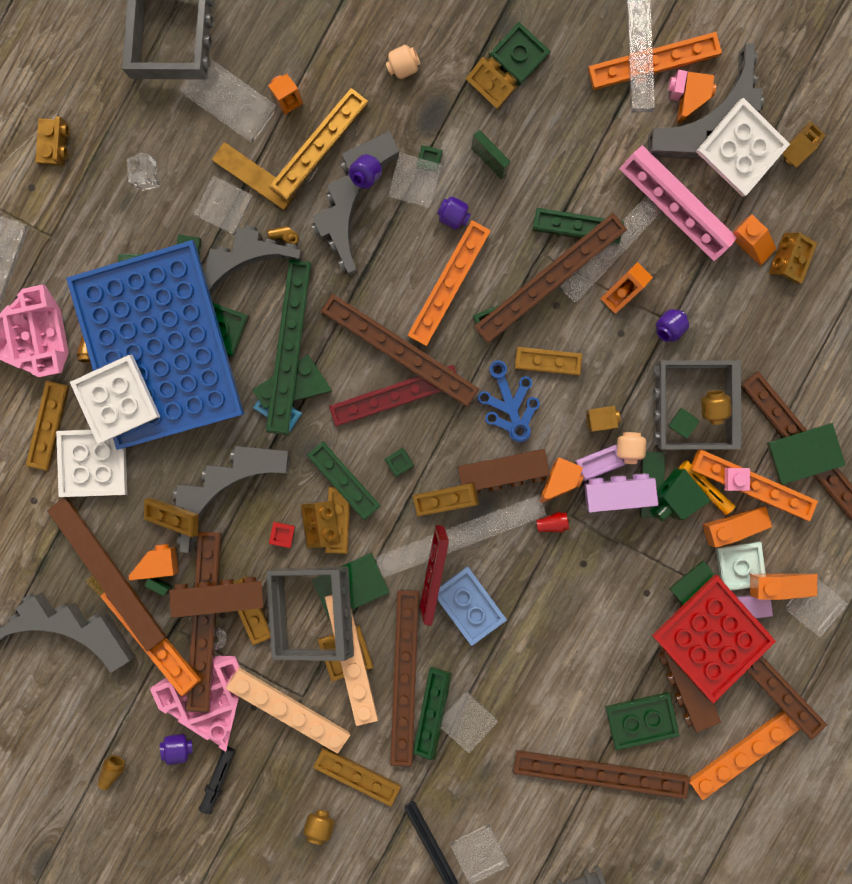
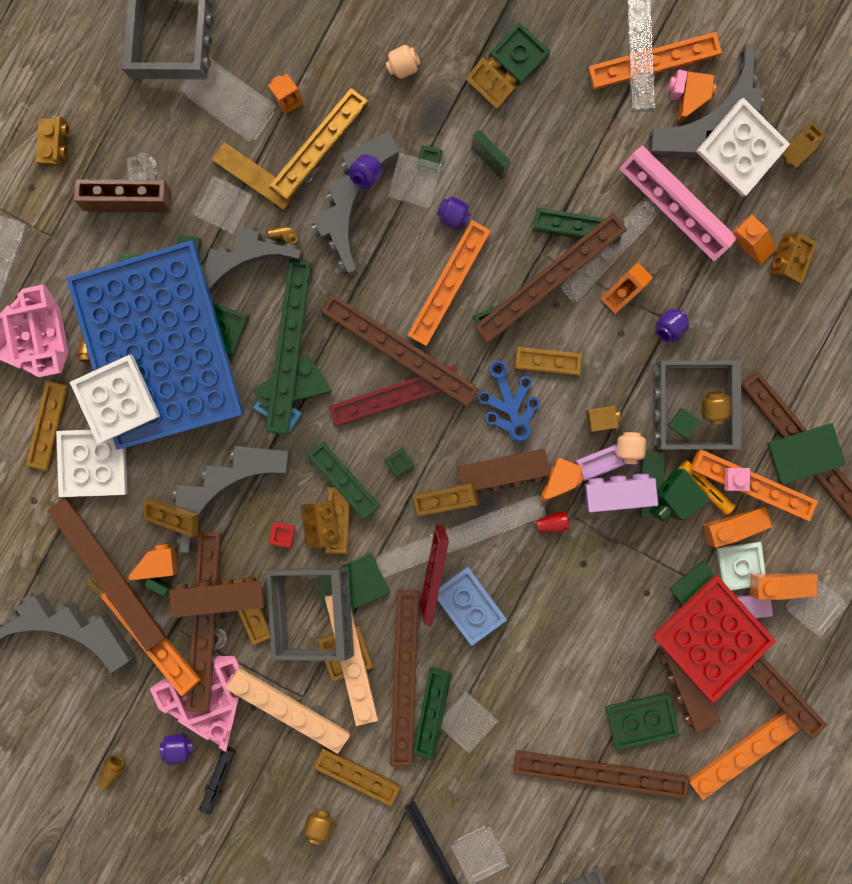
none -> reddish brown brick [74,179,172,212]

